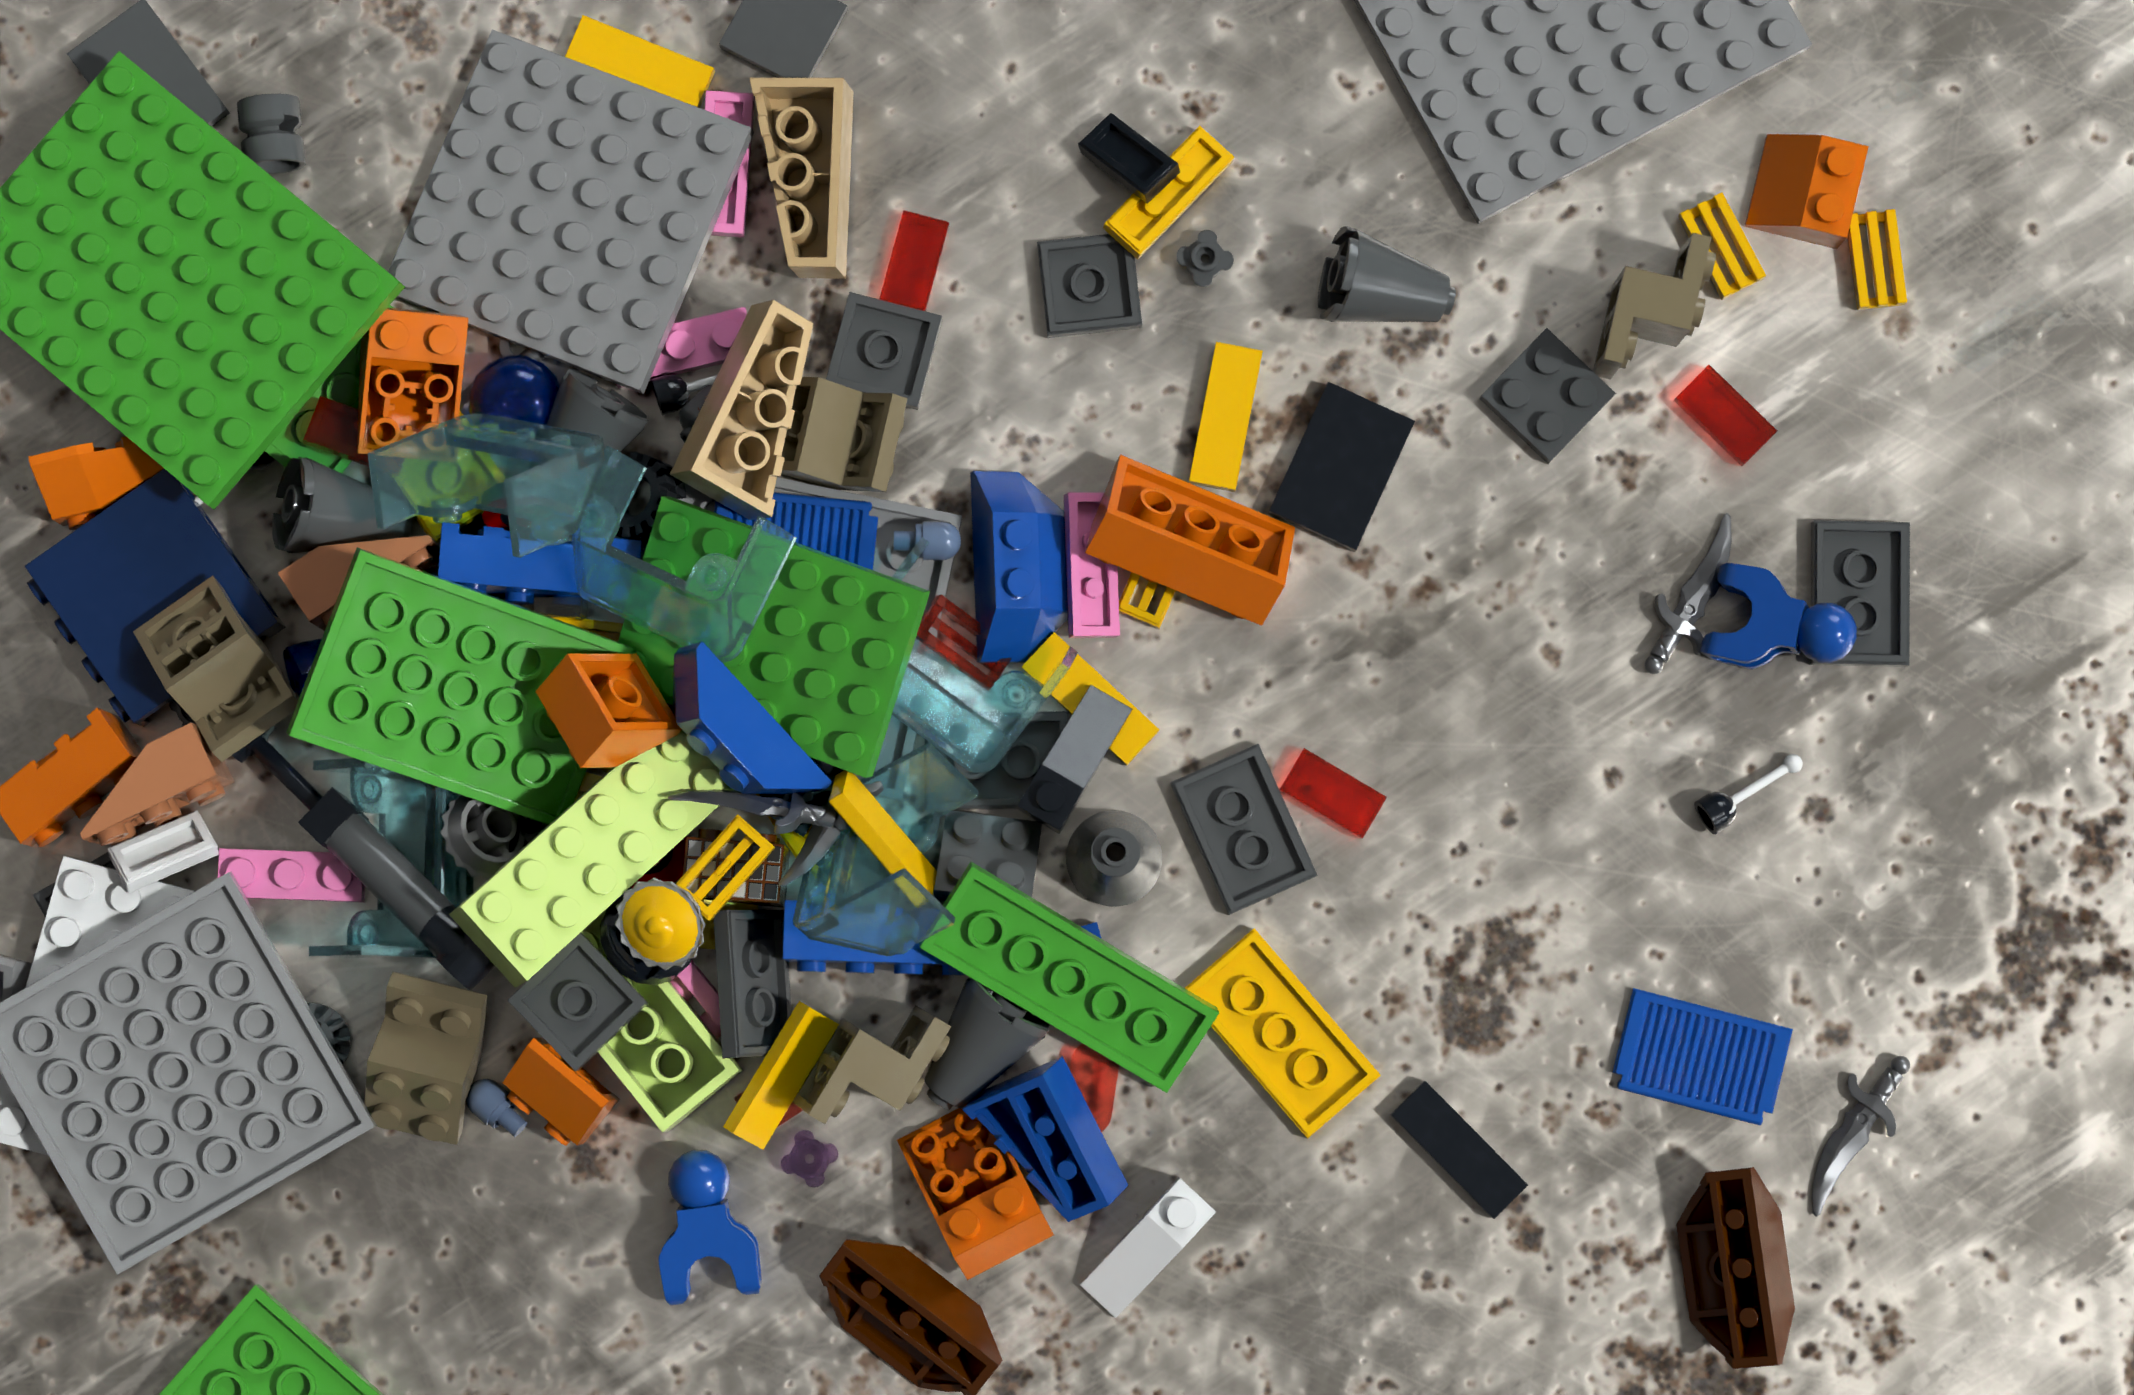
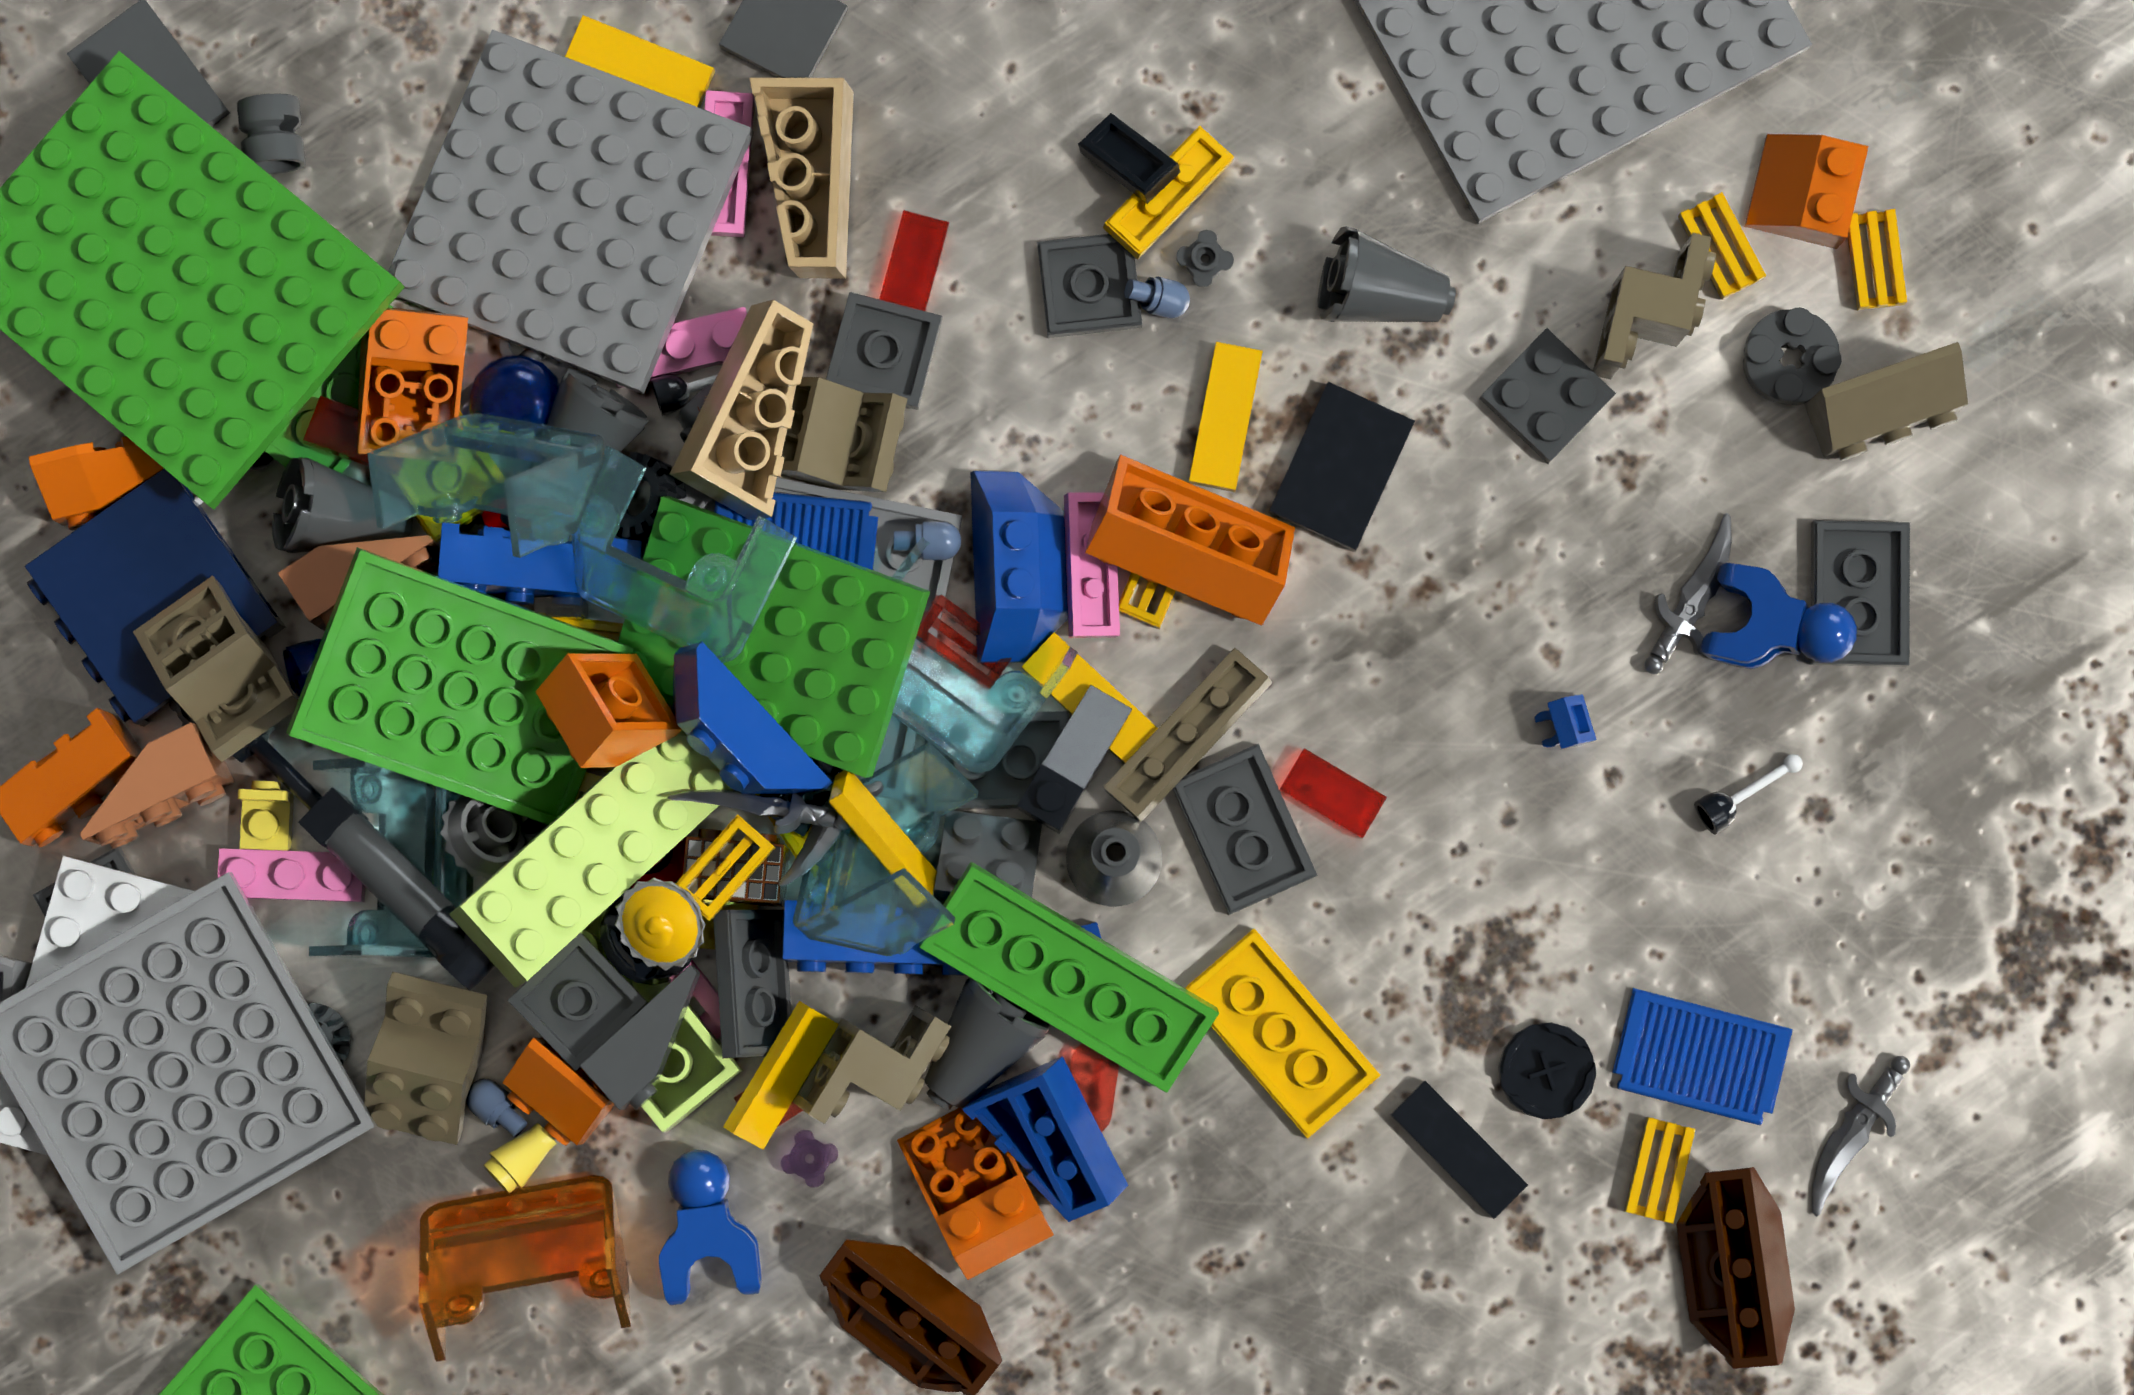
white tile [107,810,219,893] -> none
white slope [1080,1177,1216,1318] -> none
clear red tile [1674,365,1777,466] -> none
none -> light yellow bracket [237,781,294,851]
none -> clear orange windscreen [419,1175,631,1362]
none -> light yellow cone [483,1123,557,1194]
none -> dark grey slope [580,965,701,1110]
none -> dark tan plate [1103,648,1272,822]
none -> sand blue cylinder [1124,276,1190,318]
none -> black tile [1498,1022,1596,1119]
none -> blue tile [1534,694,1597,749]
none -> yellow tile [1624,1117,1696,1224]
none -> dark grey plate [1743,307,1842,405]
none -> dark tan slope [1805,342,1968,461]

